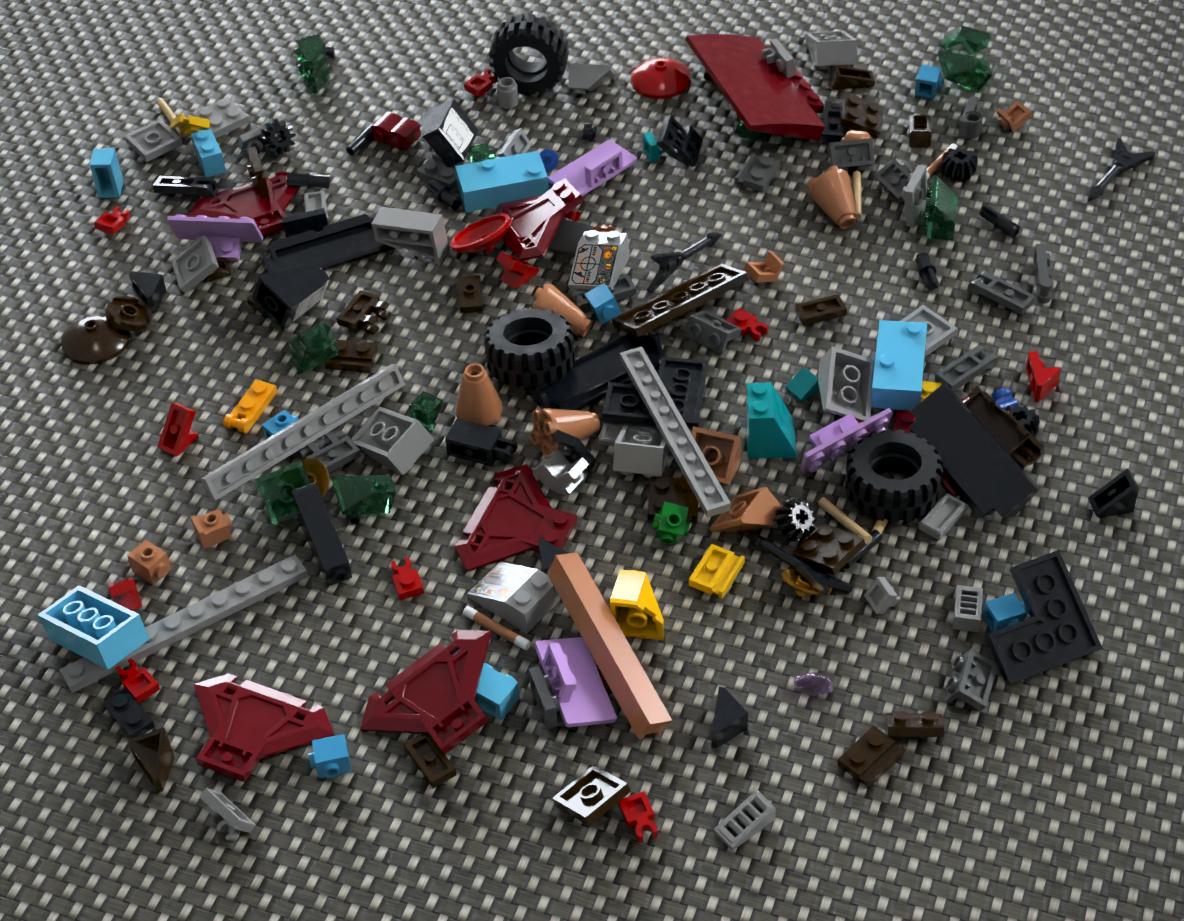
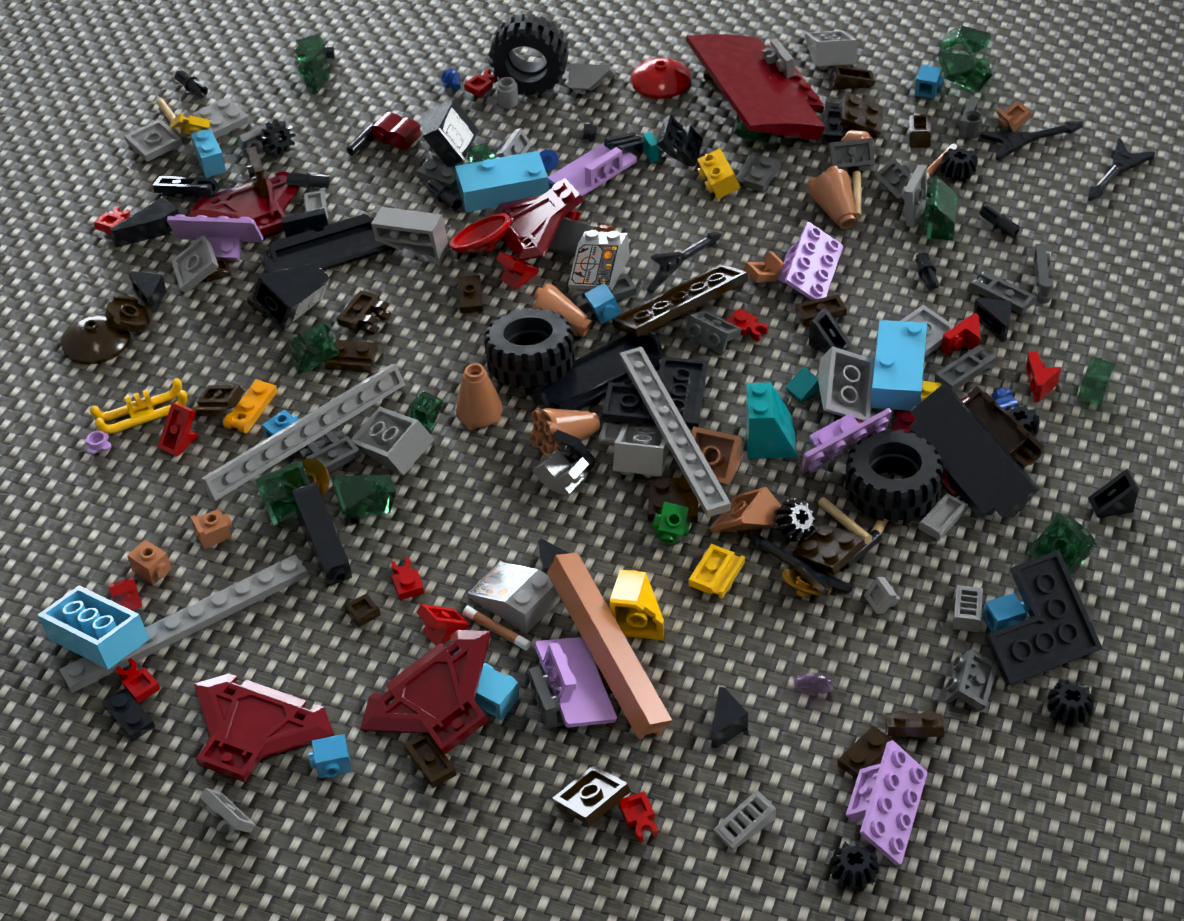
medium azure brick [90,148,124,198] -> none
dark brown slope [128,727,175,794] -> none
black brick [445,419,518,467] -> none
dark red plate [455,463,577,572] -> none
none -> lavender plate [85,431,111,454]
none -> yellow piece [90,378,188,434]
none -> black slope [110,197,179,247]
none -> black axle [174,70,208,98]
none -> dark brown plate [191,385,245,416]
none -> dark brown tile [344,594,381,627]
none -> red slope [416,604,470,646]
none -> blue plate [441,68,461,91]
none -> black tile [604,132,643,154]
none -> yellow brick [697,148,741,199]
none -> lavender bracket [778,222,843,300]
none -> black slope [809,308,851,353]
none -> black gear [829,841,880,892]
none -> lavender bracket [846,740,927,865]
none -> red slope [941,313,980,356]
none -> black slope [973,298,1012,342]
none -> black piece [981,121,1083,161]
none -> clear green slope [1027,512,1098,578]
none -> black gear [1047,679,1095,727]
none -> clear green slope [1077,357,1116,407]

